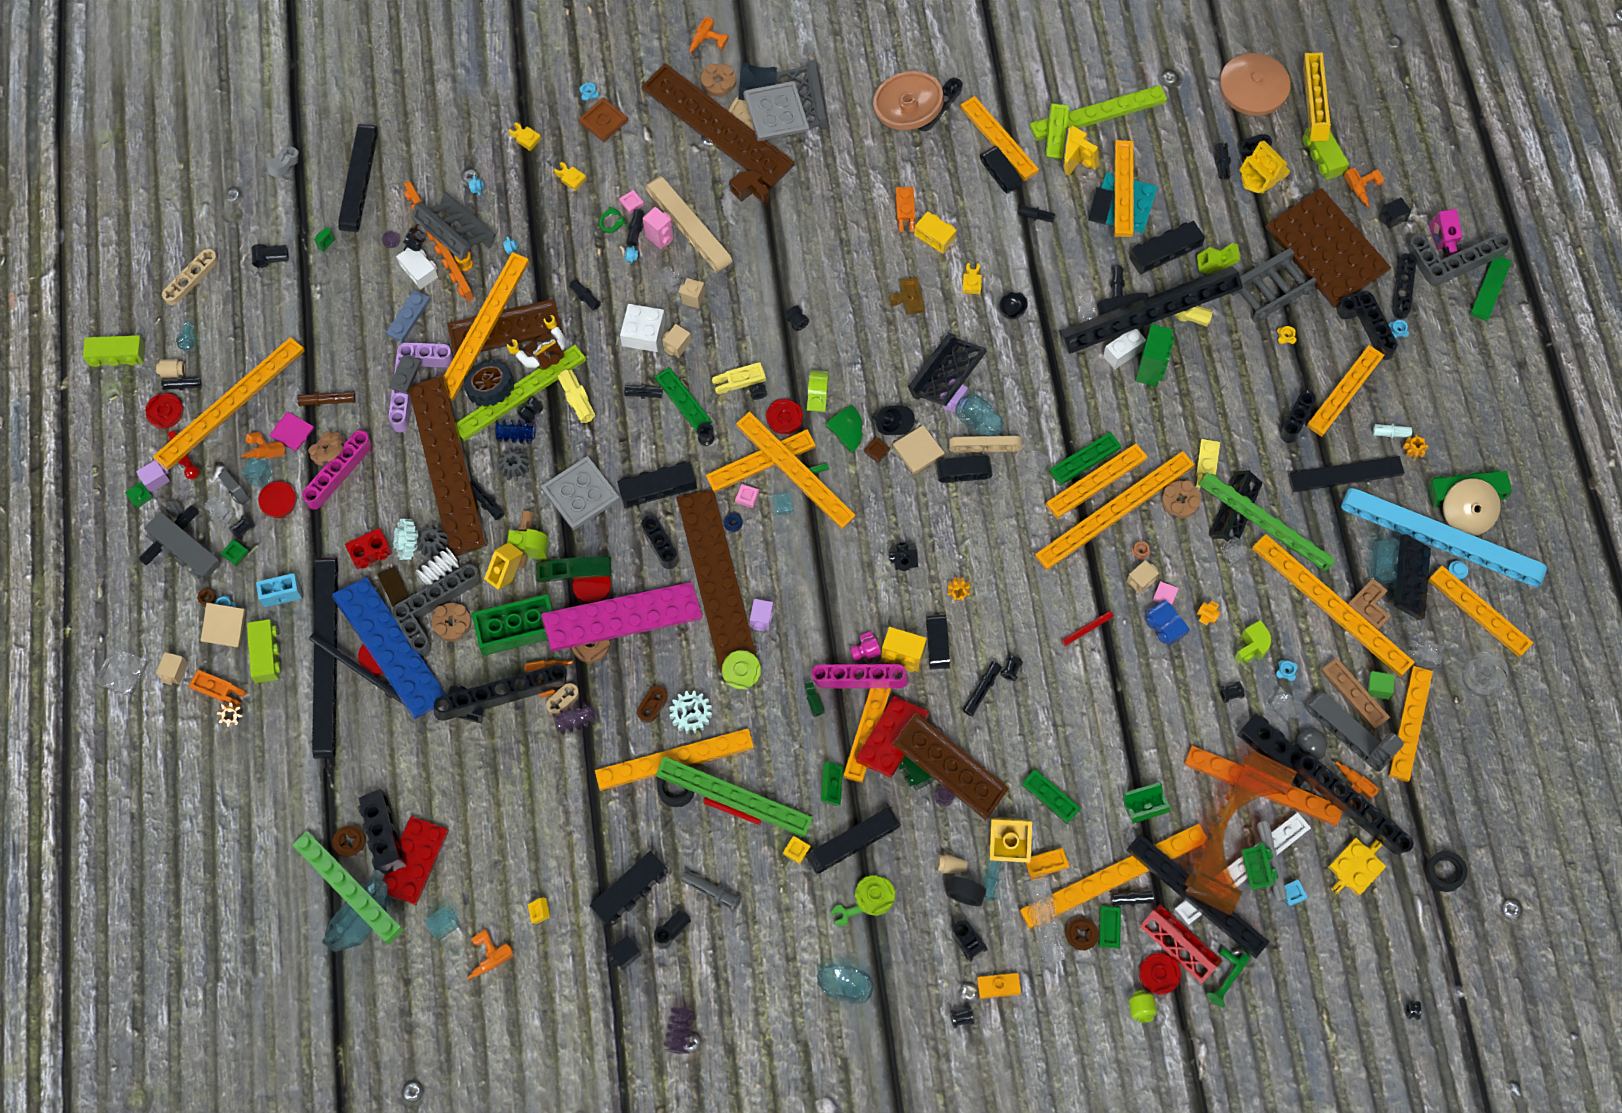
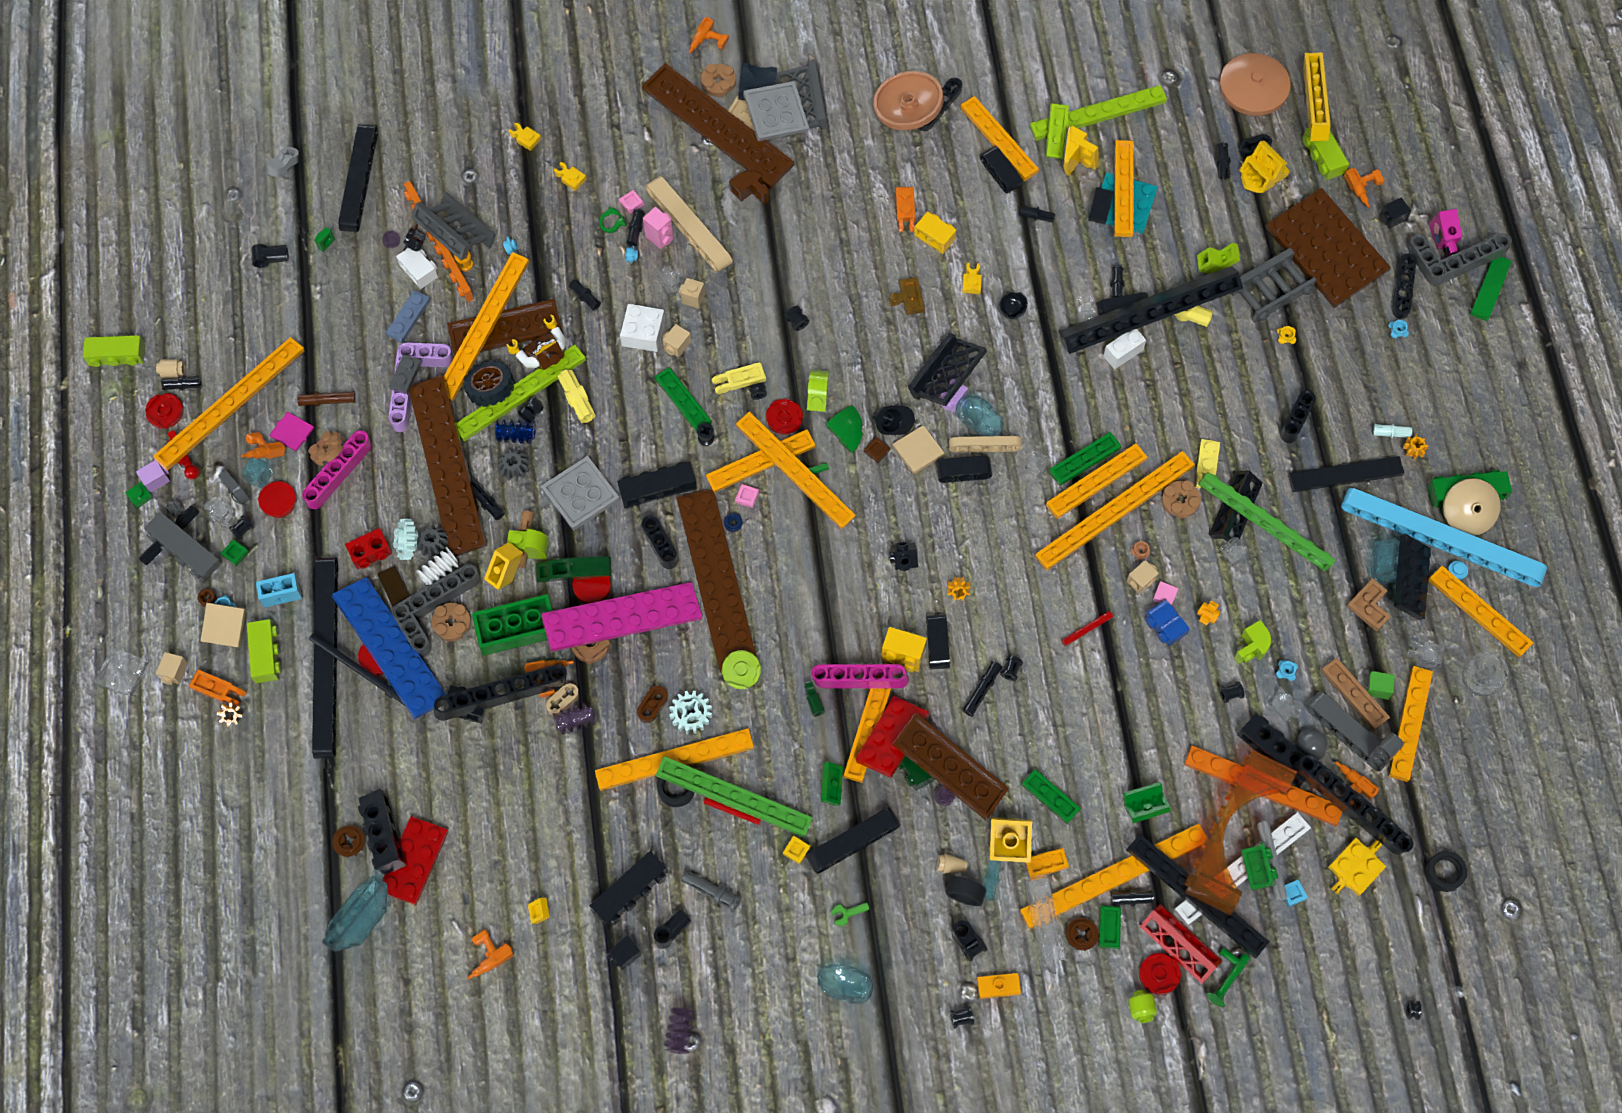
tan beam [162,249,218,305] -> none
clear light blue cone [176,322,195,350] -> none
bright green plate [292,831,404,945] -> none
clear light blue brick [424,907,458,942] -> none
medium azure plate [469,175,484,196] -> none
dark orange tile [578,97,628,143] -> none
medium azure plate [579,82,599,101] -> none
black pin [624,384,663,399] -> none
lavender brick [750,599,773,631] -> none
clear light blue plate [772,492,794,516] -> none
dark pink piece [849,631,881,662] -> none
lime tile [855,875,896,916] -> none
black brick [1129,221,1205,275] -> none
green brick [1135,324,1175,387] -> none
light orange plate [1252,534,1415,678] -> none
light orange plate [1307,345,1384,437] -> none
black beam [1337,291,1398,360] -> none

